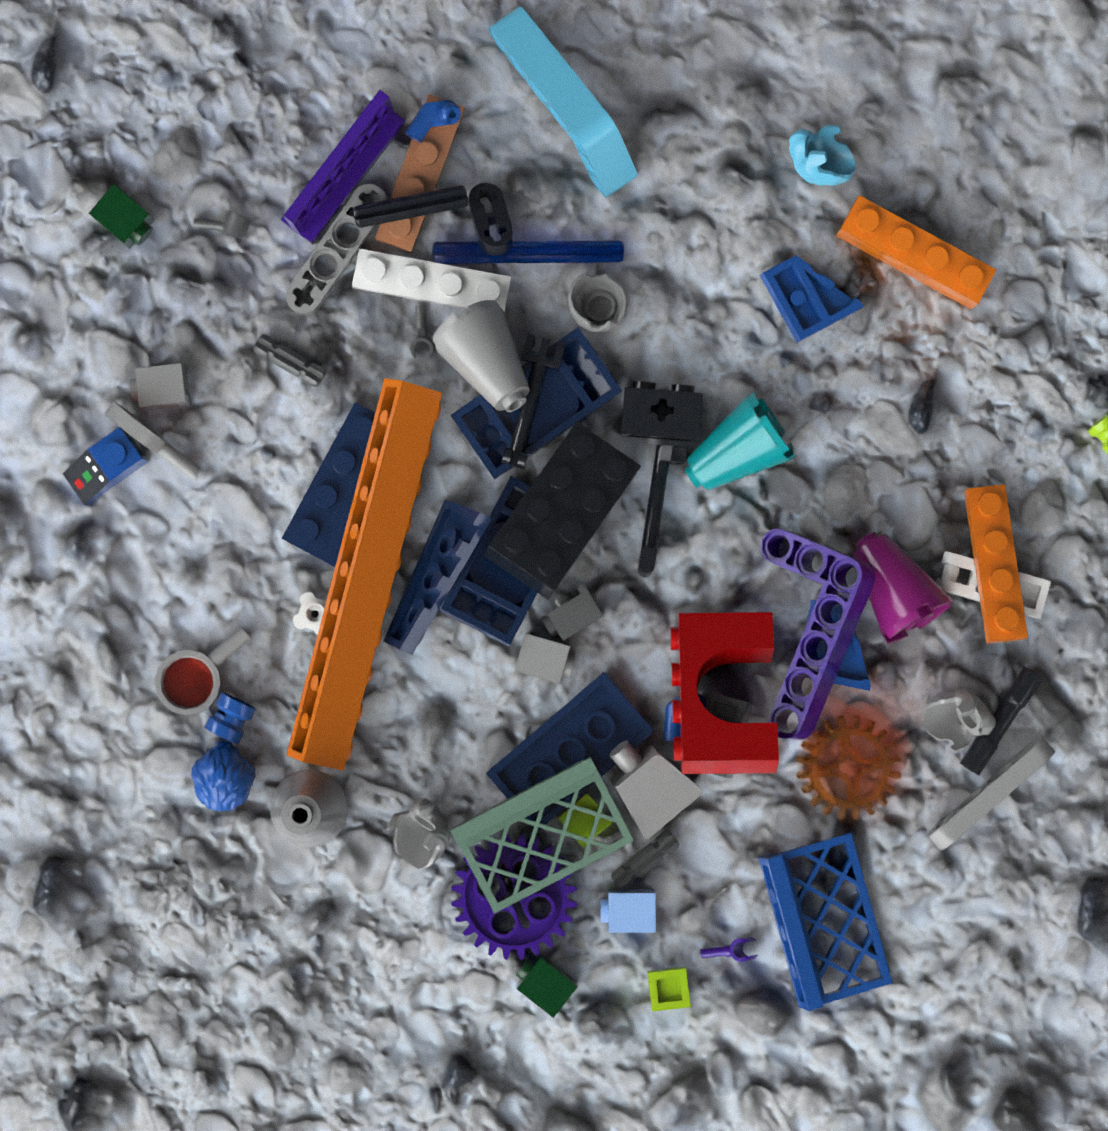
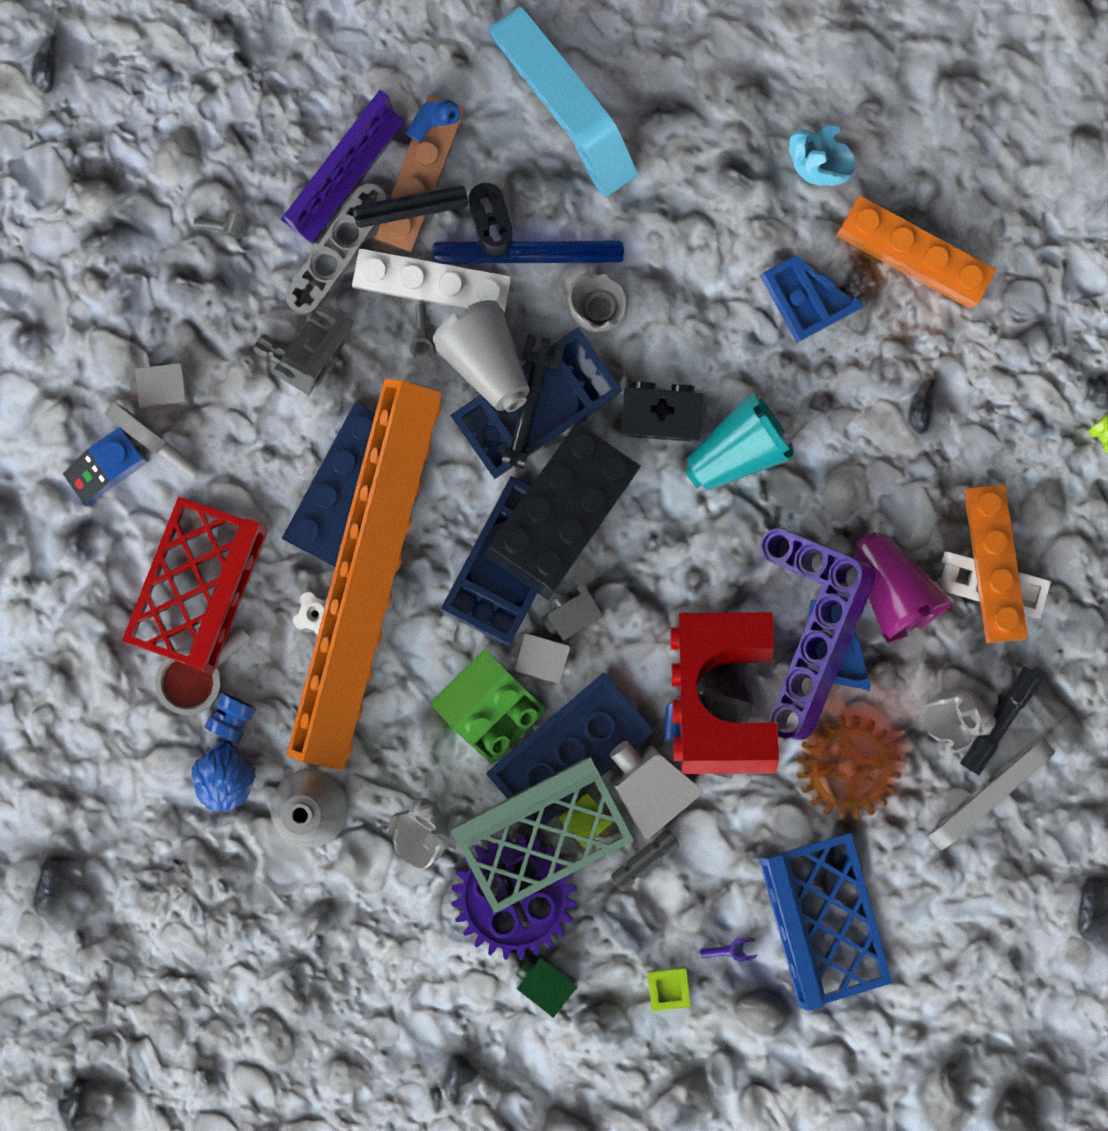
dark green brick [88,184,155,249] -> none
dark blue wing [383,500,492,655] -> none
light blue brick [600,889,656,933] -> none
black hinge [637,445,687,578] -> none
none -> red fence [122,496,268,675]
none -> dark grey hinge [272,305,354,396]
none -> bright green slope [430,649,547,764]

